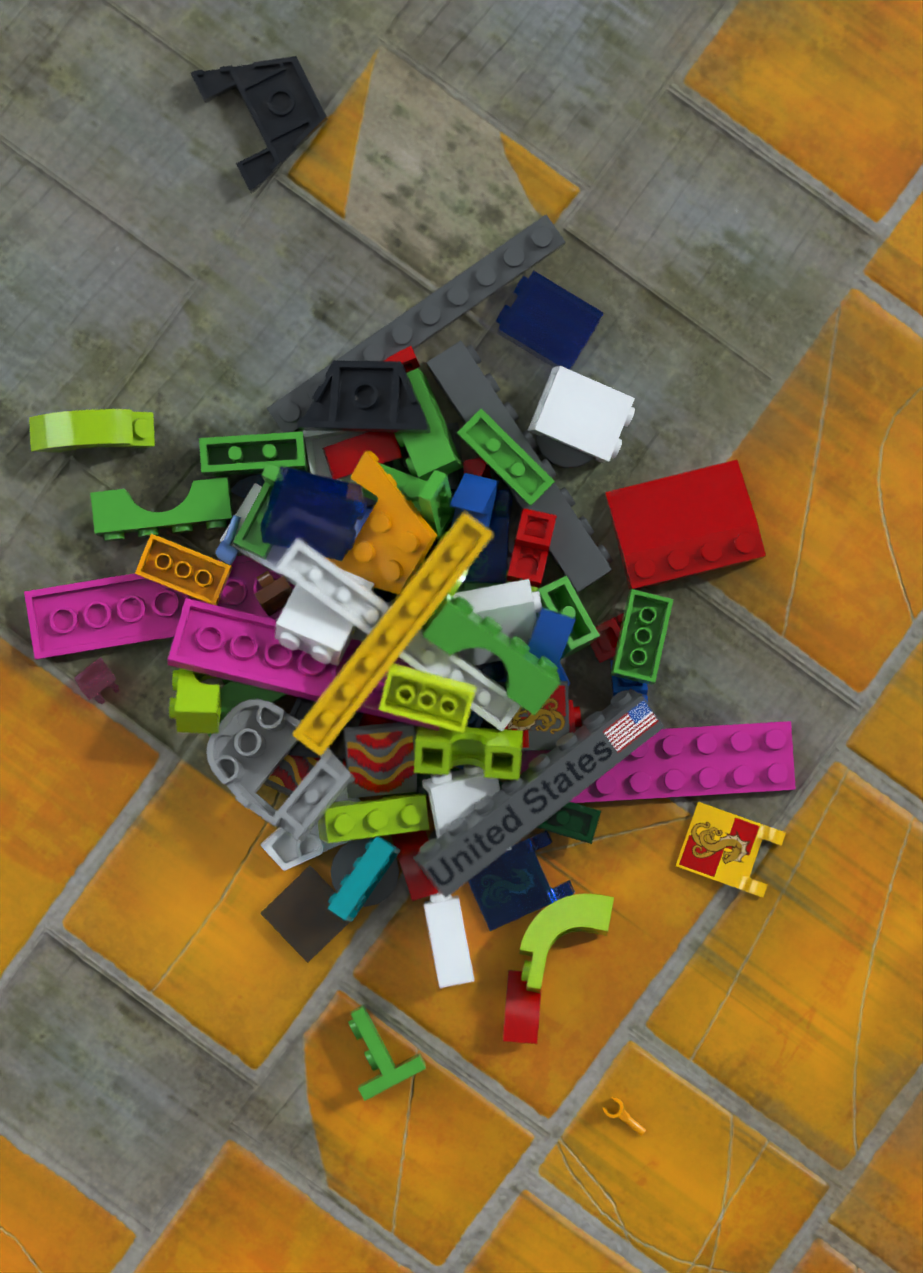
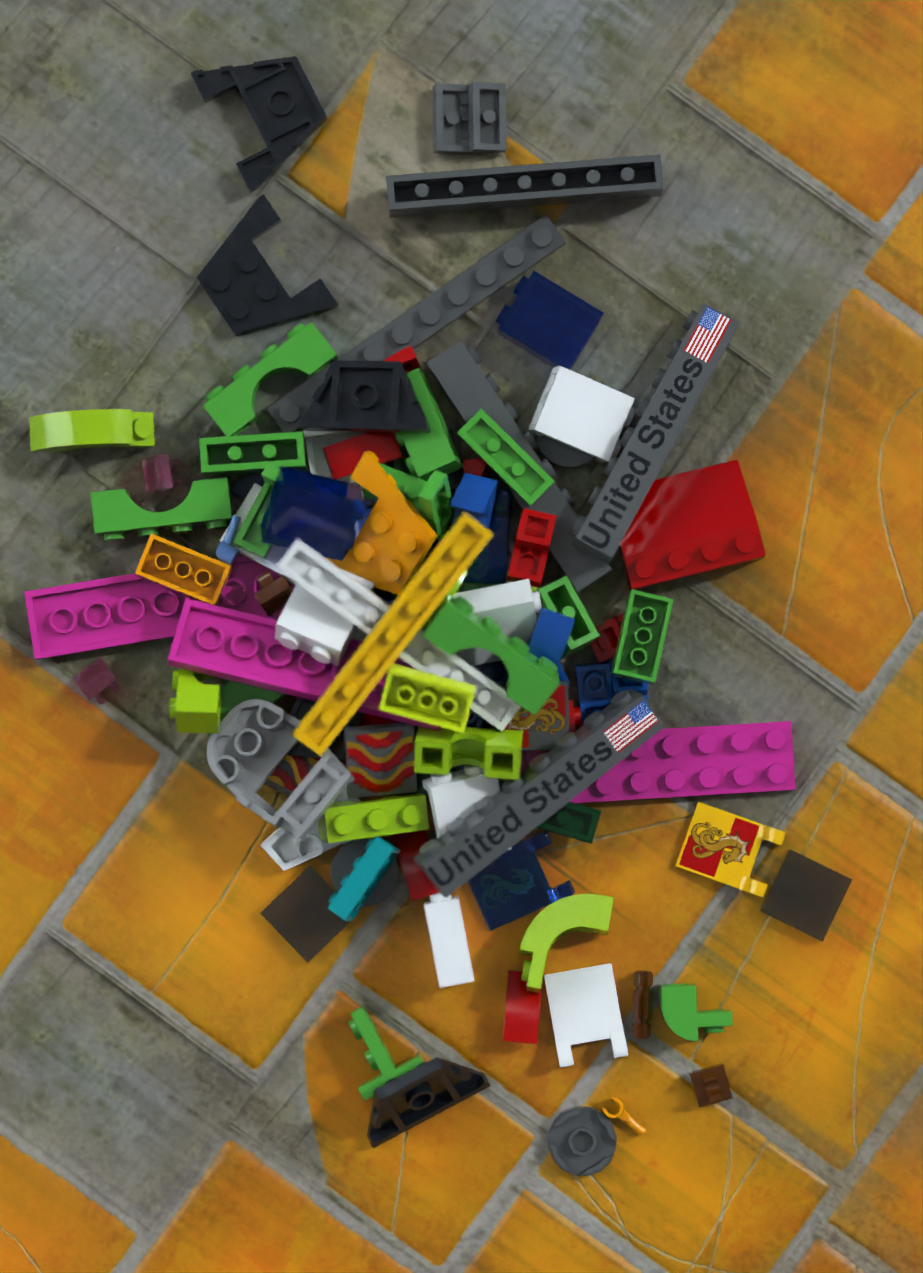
none -> clear pink tile [142,454,183,494]
none -> black wing [197,194,338,336]
none -> bright green arch [203,322,338,436]
none -> black wing [367,1057,490,1148]
none -> dark grey brick [386,154,663,218]
none -> dark grey slope [432,82,507,154]
none -> white flag [544,963,628,1068]
none -> dark grey tile [548,1106,617,1176]
none -> dark grey brick [571,303,740,564]
none -> blue slope [575,661,613,726]
none -> reddish brown axle [632,970,653,1039]
none -> bright green brick [659,983,733,1041]
none -> reddish brown tile [689,1064,733,1107]
none -> clear smoke tile [759,849,852,942]

